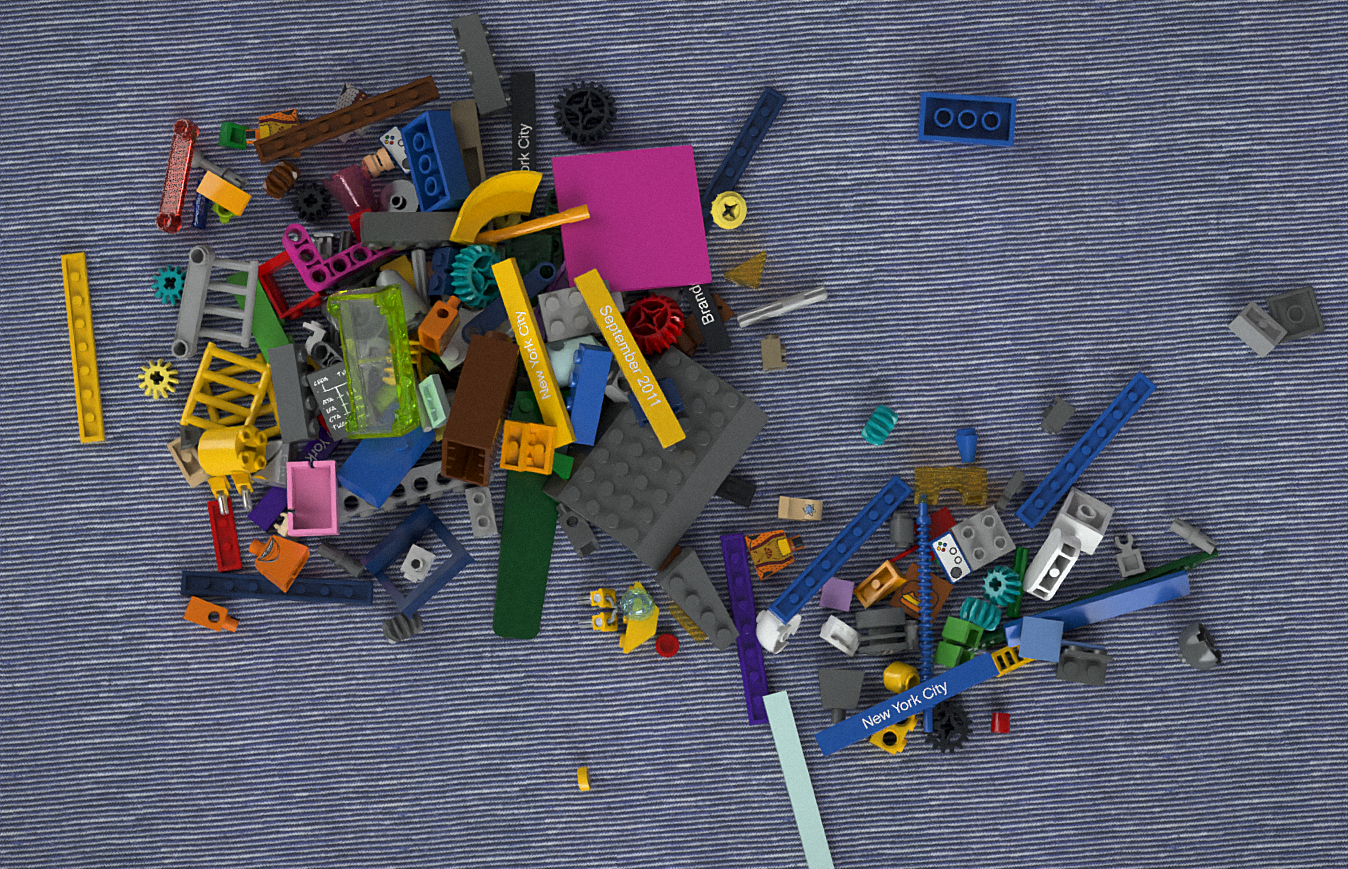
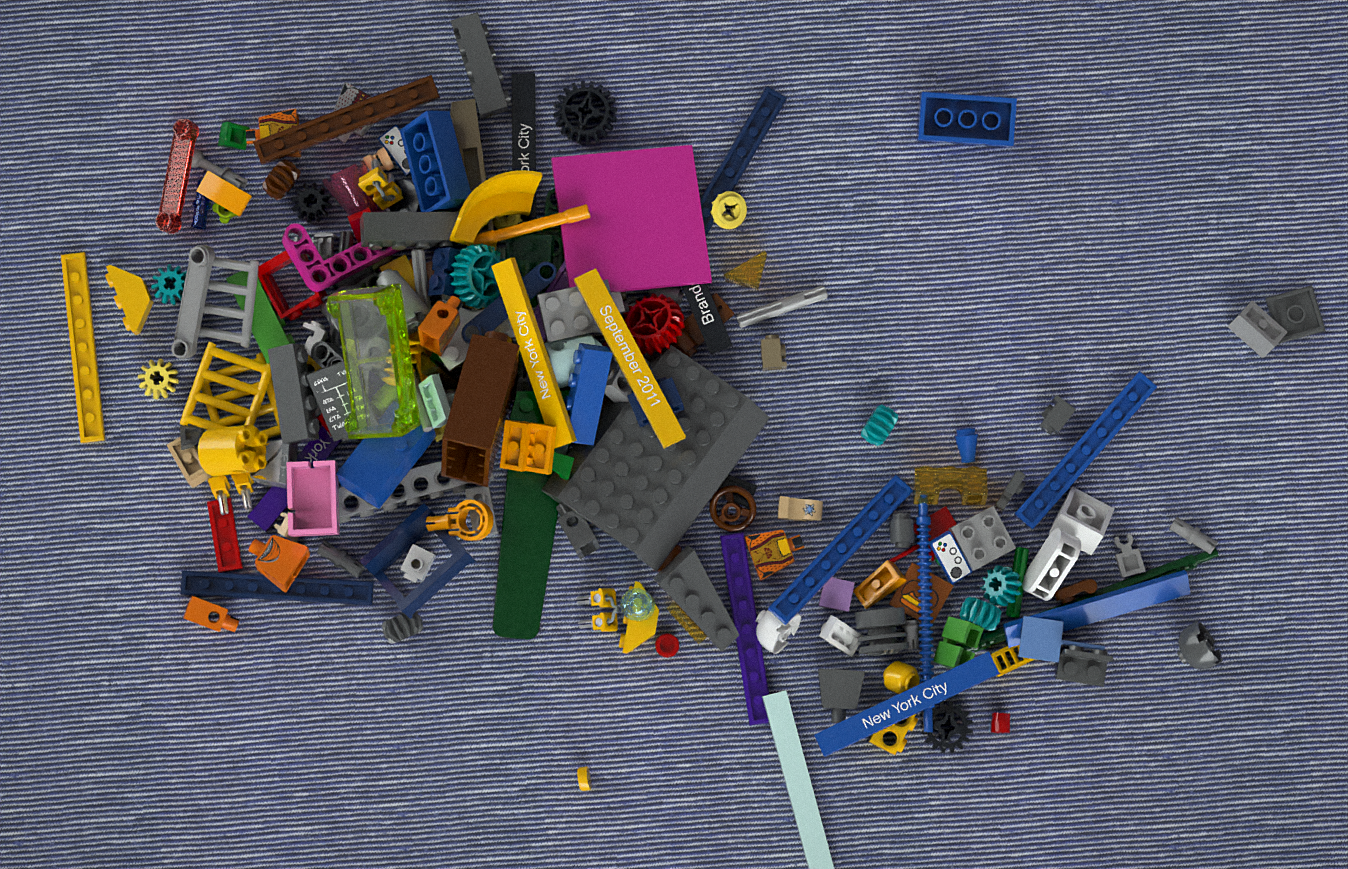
none -> yellow slope [105,265,154,335]
none -> yellow piece [358,159,403,210]
none -> light orange pin [426,500,494,541]
none -> reddish brown piece [709,485,757,532]
none -> reddish brown plate [1054,578,1097,604]

